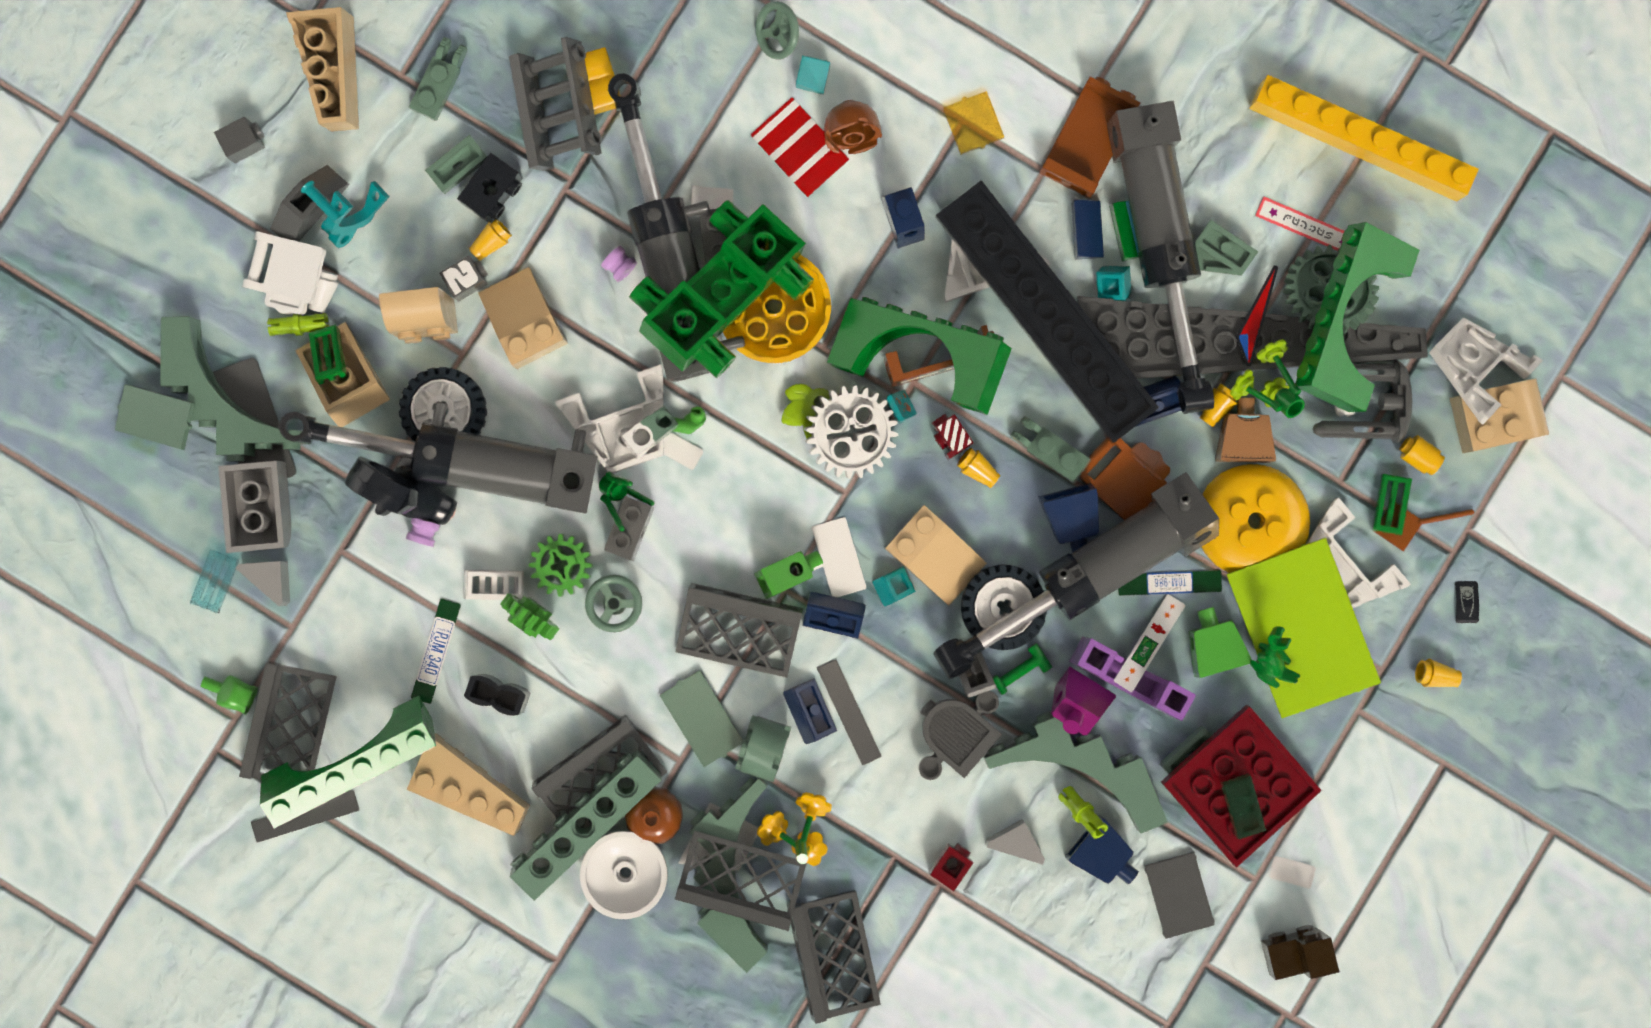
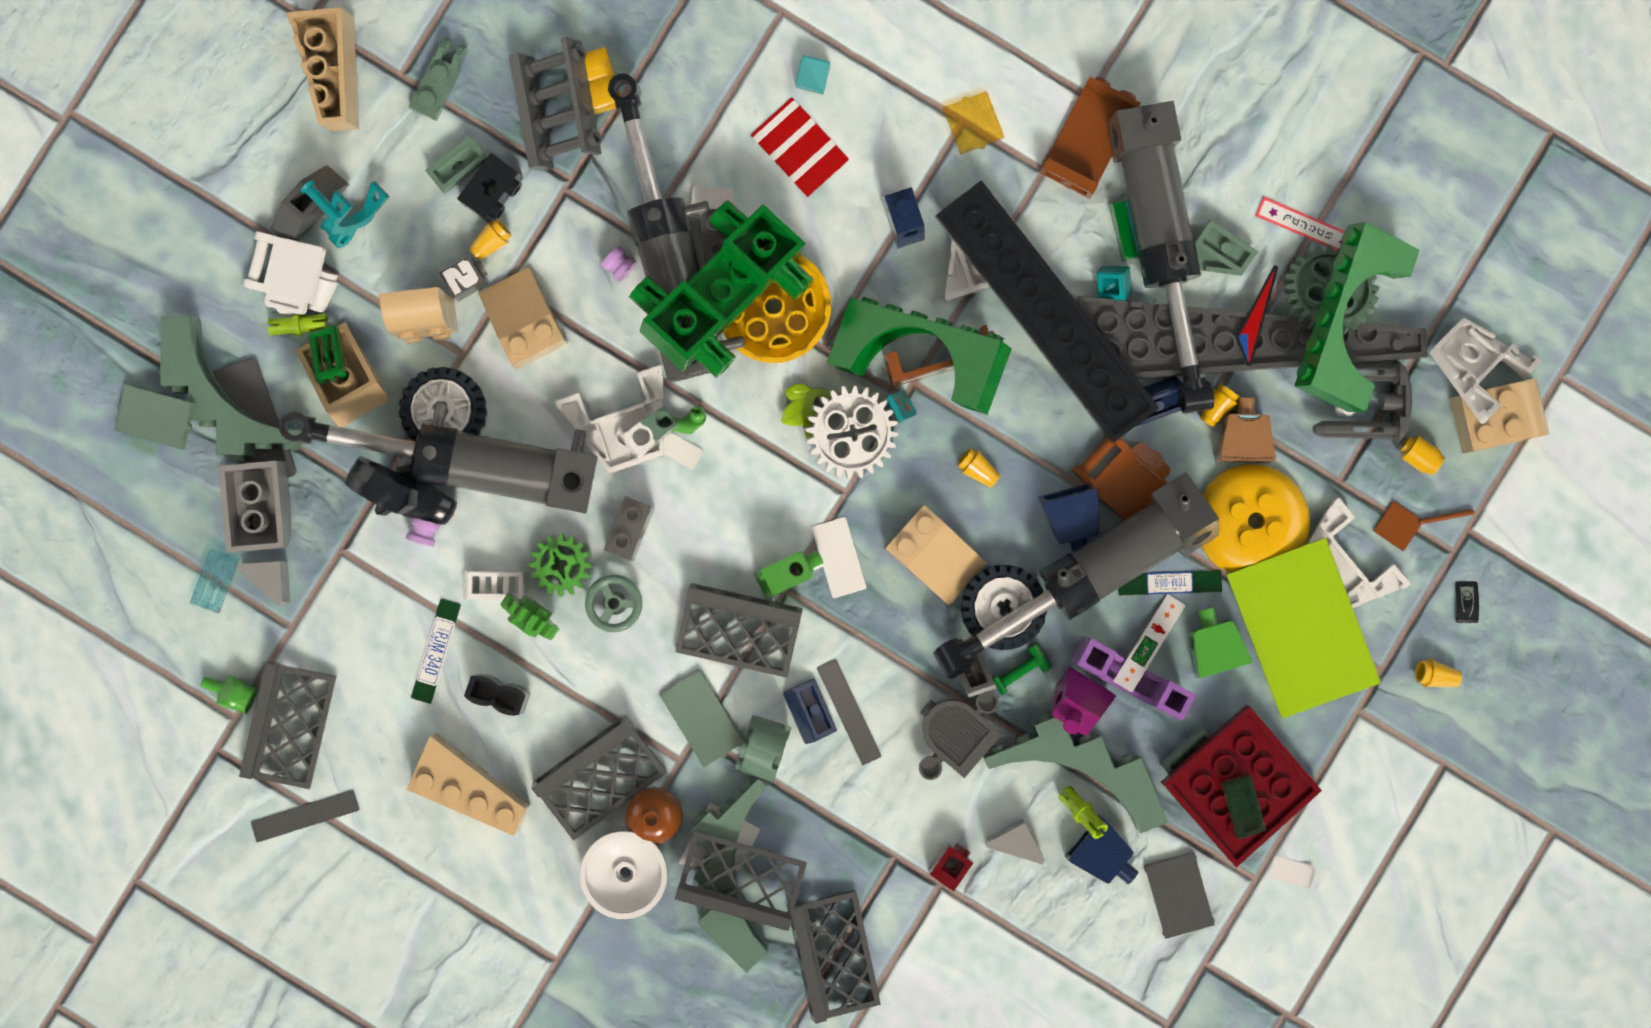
dark grey brick [214,117,265,163] -> none
arch [260,696,436,828] -> none
sand green brick [510,750,661,901] -> none
green plant [599,471,655,532] -> none
sand green piece [756,1,799,60] -> none
yellow plant [757,792,832,866] -> none
dark blue slope [802,592,866,639] -> none
dark orange cylinder [824,100,882,154] -> none
teal slope [872,566,916,607] -> none
dark red brick [932,414,974,460] -> none
sand green hinge [1010,416,1091,484] -> none
dark blue slope [1071,200,1104,260] -> none
plant [1230,339,1305,418] -> none
yellow brick [1249,75,1479,202] -> none
green piece [1250,626,1300,688] -> none
dark brown brick [1261,925,1340,980] -> none
green tile [1372,474,1412,536] -> none

